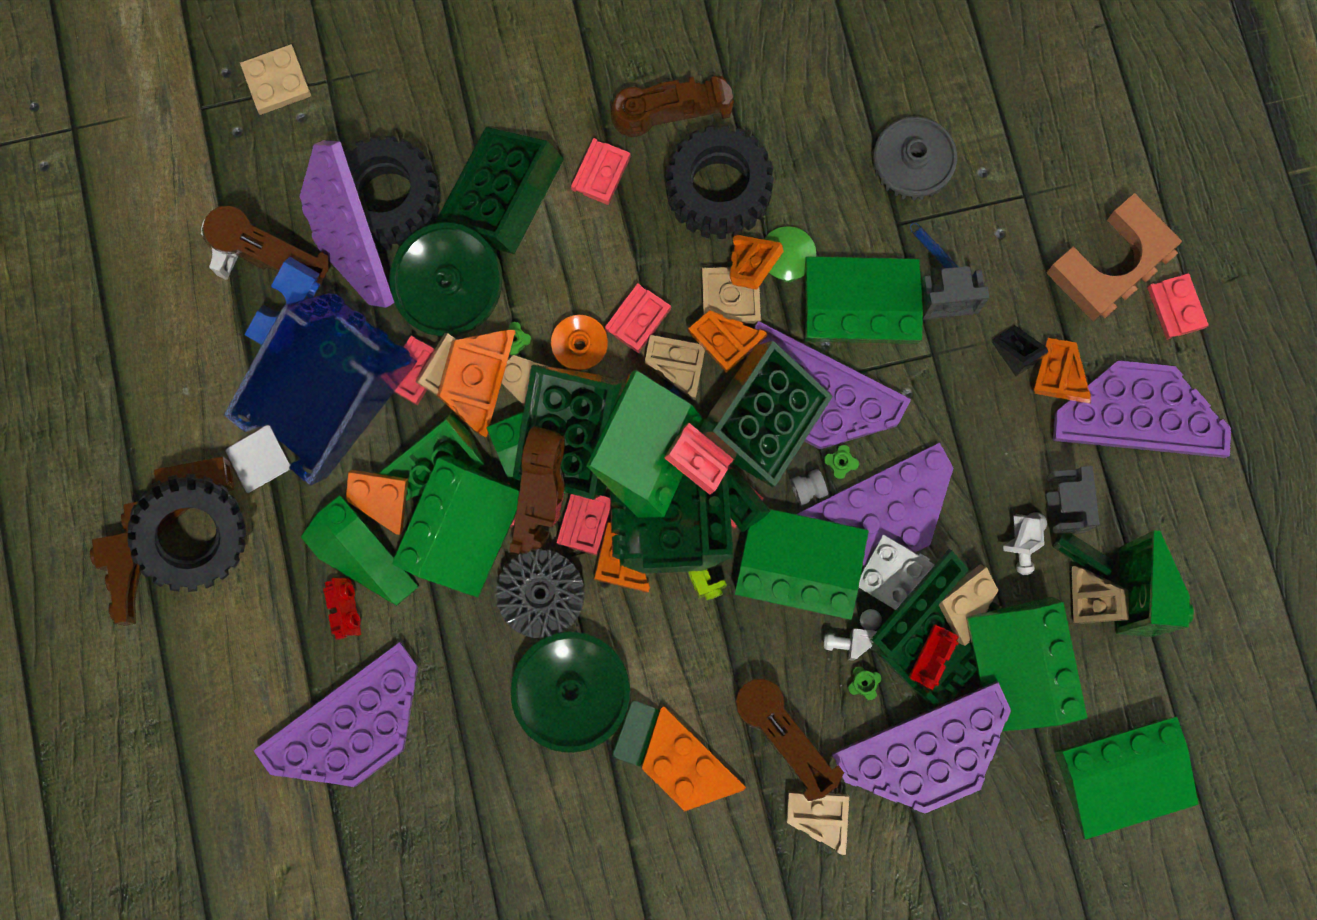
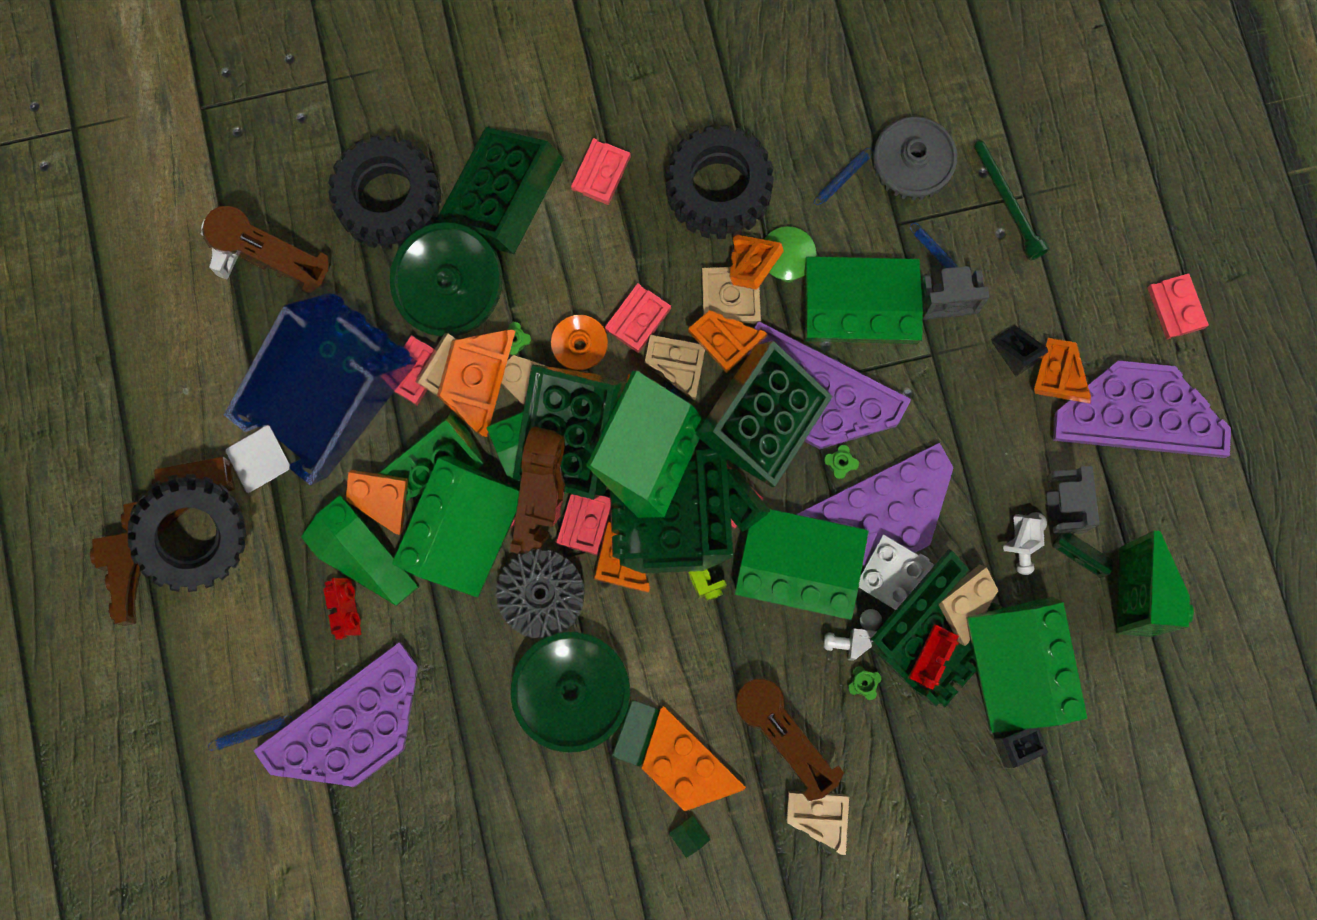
tan plate [240,44,311,115] -> none
blue arch [245,257,320,352] -> none
medium lavender plate [300,140,394,308] -> none
reddish brown piece [611,76,734,137] -> none
coral plate [664,423,734,494] -> none
light grey wheel [790,469,828,506] -> none
medium lavender plate [832,681,1011,814] -> none
nougat arch [1047,193,1182,322] -> none
green slope [1054,717,1199,840] -> none
tan wing [1072,566,1129,624] -> none
none -> blue piece [208,716,292,751]
none -> dark green slope [669,815,710,858]
none -> blue piece [814,148,874,205]
none -> dark green piece [974,140,1050,261]
none -> black slope [994,728,1048,768]

